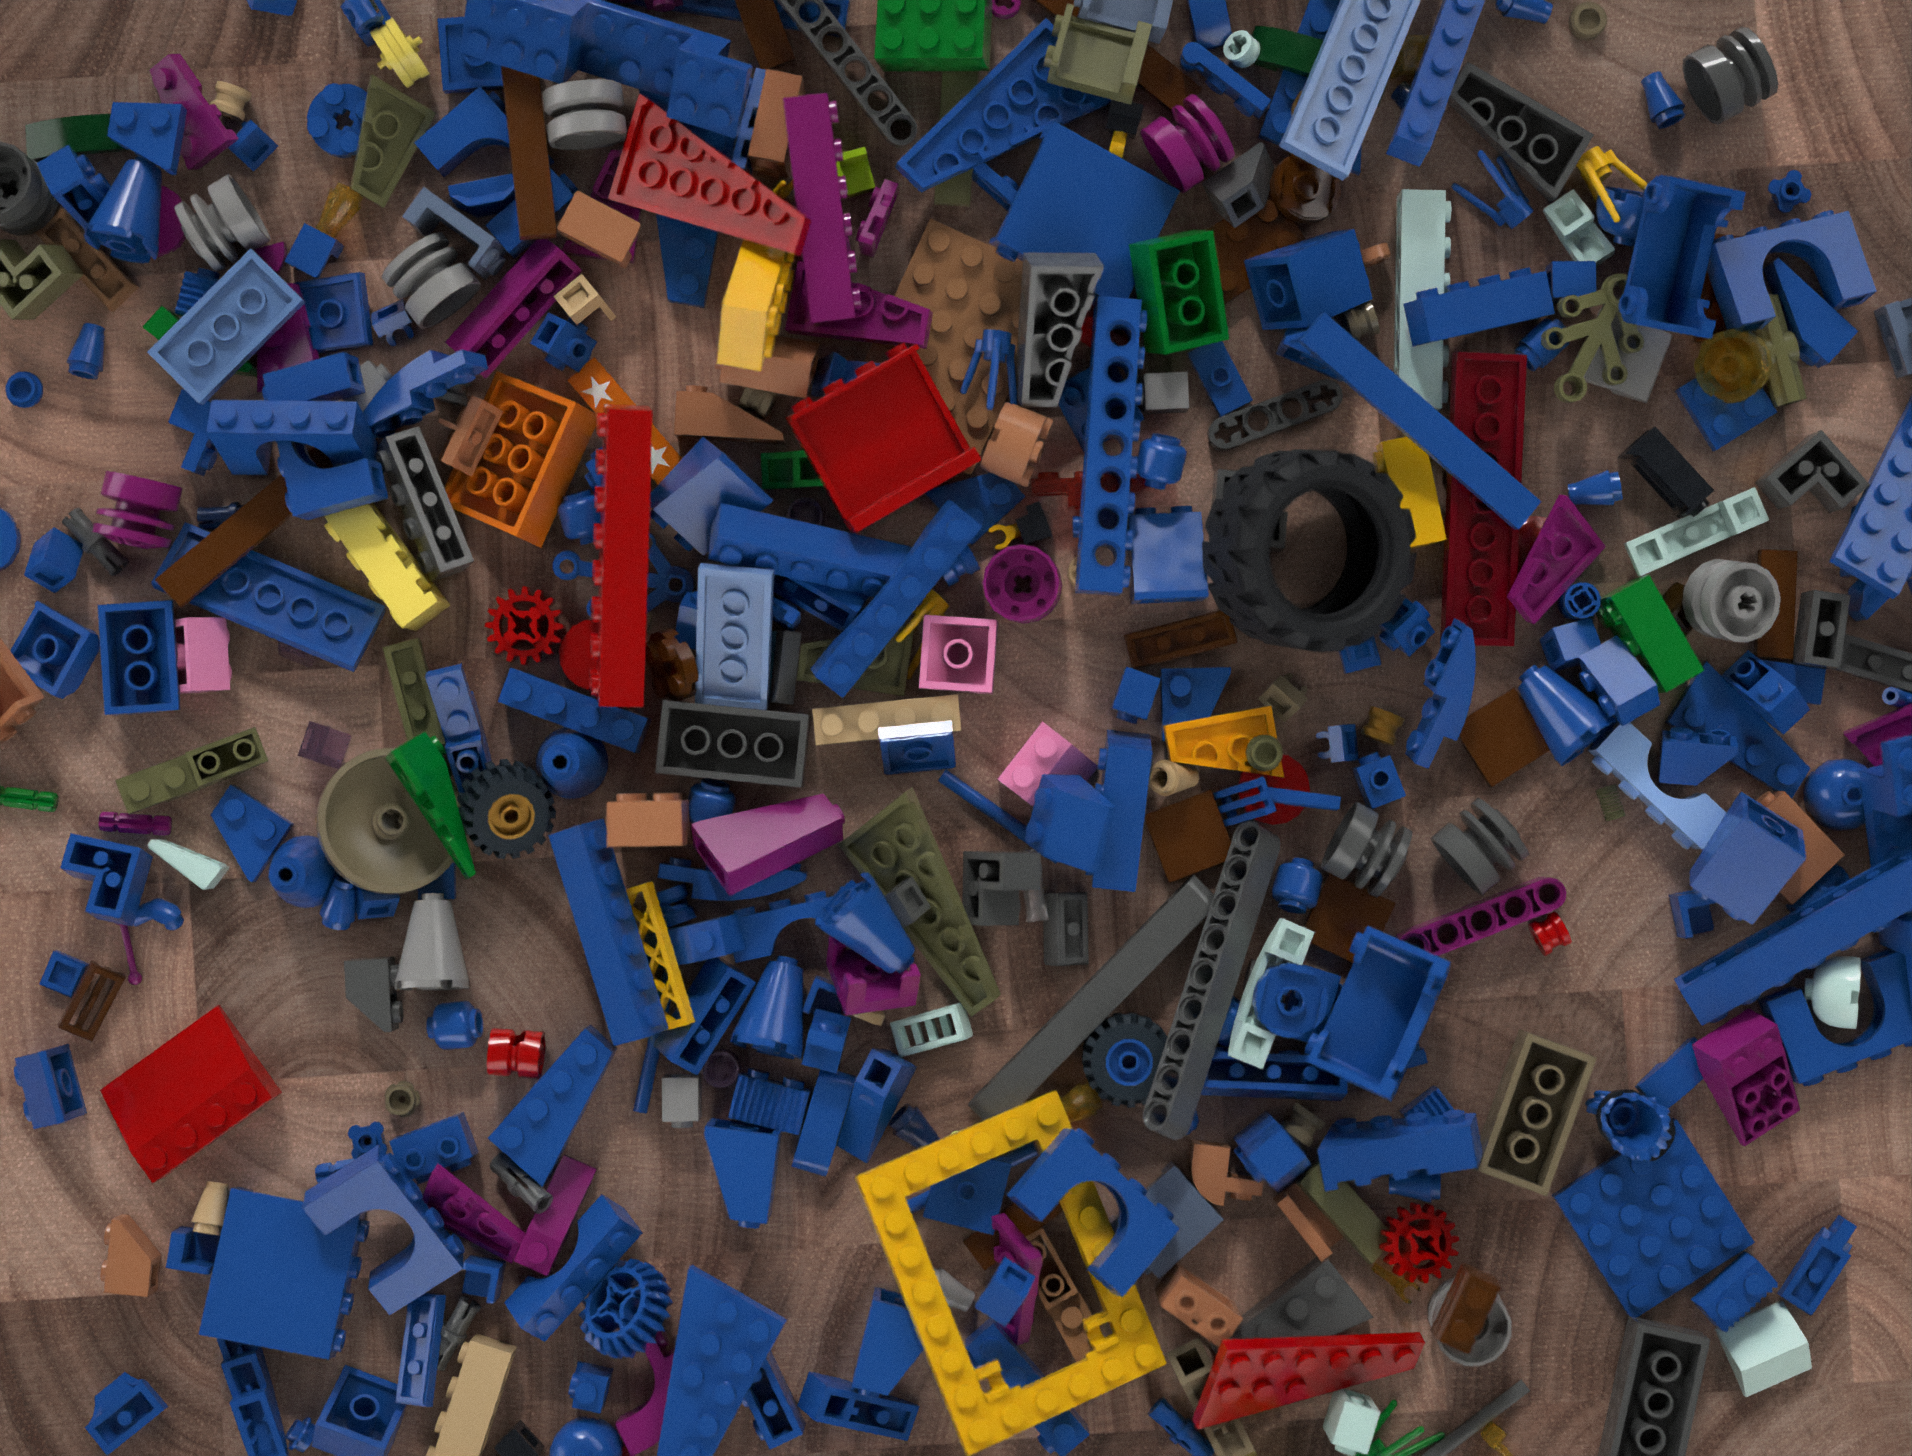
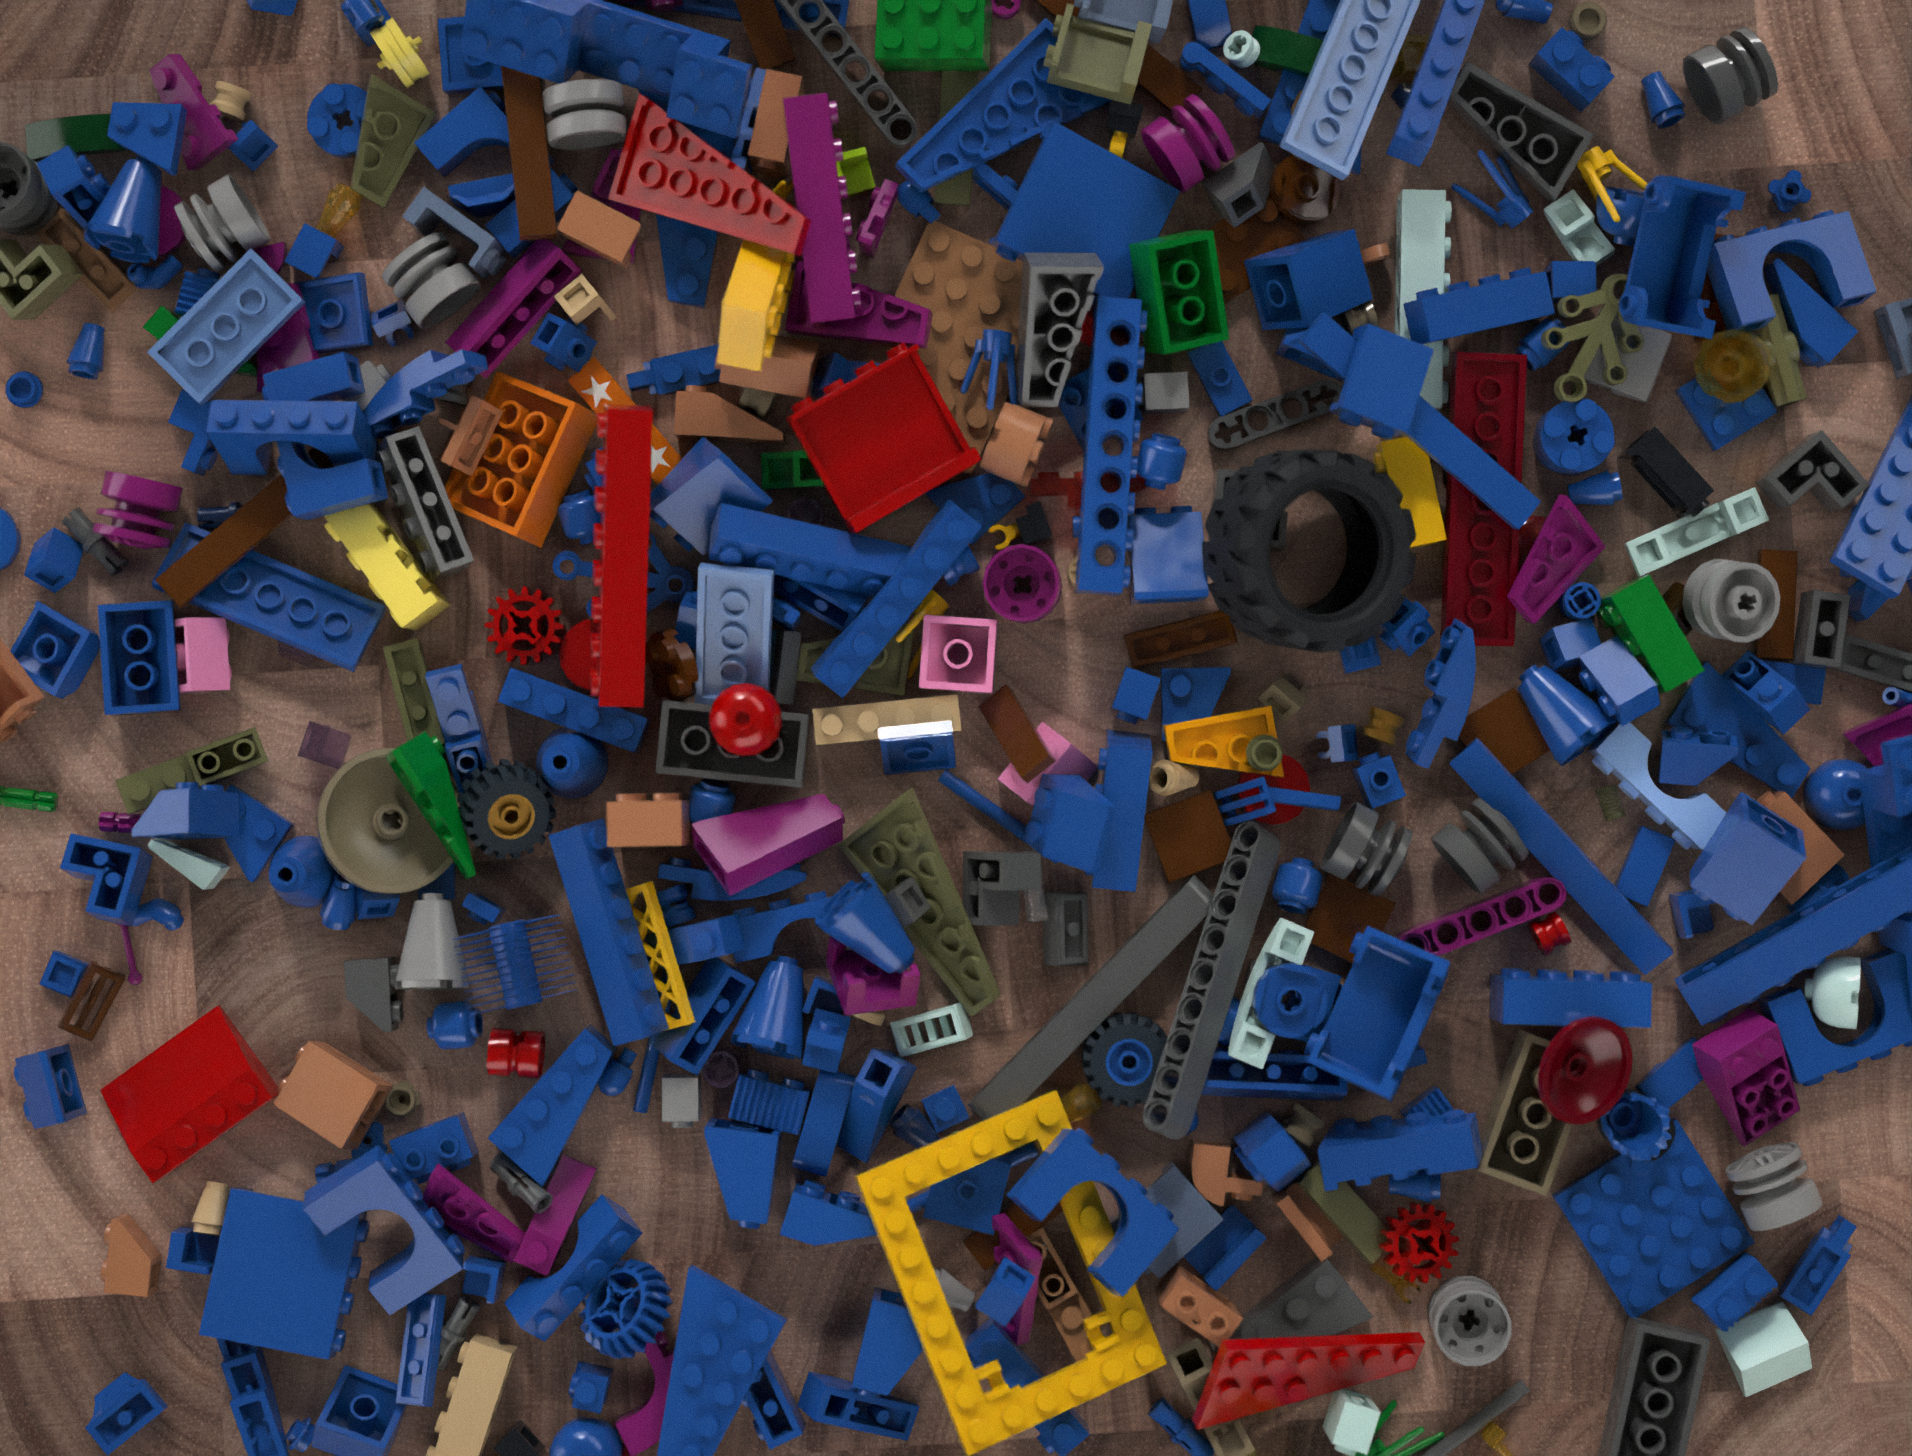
reddish brown brick [1431,1263,1501,1355] -> none
none -> blue arm [127,254,184,289]
none -> blue slope [132,782,239,841]
none -> nougat brick [273,1041,393,1149]
none -> blue piece [453,914,578,1015]
none -> blue plate [462,891,506,925]
none -> blue cylinder [598,1047,637,1096]
none -> blue hinge [626,344,721,396]
none -> red cylinder [709,683,783,756]
none -> blue slope [780,1179,877,1246]
none -> blue cylinder [897,180,941,224]
none -> blue plate [921,1084,970,1133]
none -> reddish brown tile [978,684,1056,784]
none -> blue panel [1184,1204,1267,1291]
none -> blue panel [1329,323,1434,439]
none -> blue tile [1449,738,1673,975]
none -> blue brick [1489,968,1652,1028]
none -> blue brick [1529,27,1615,113]
none -> blue brick [1532,399,1615,476]
none -> dark red dish [1538,1016,1633,1125]
none -> blue tile [1614,826,1675,907]
none -> light grey wheel [1725,1142,1822,1231]

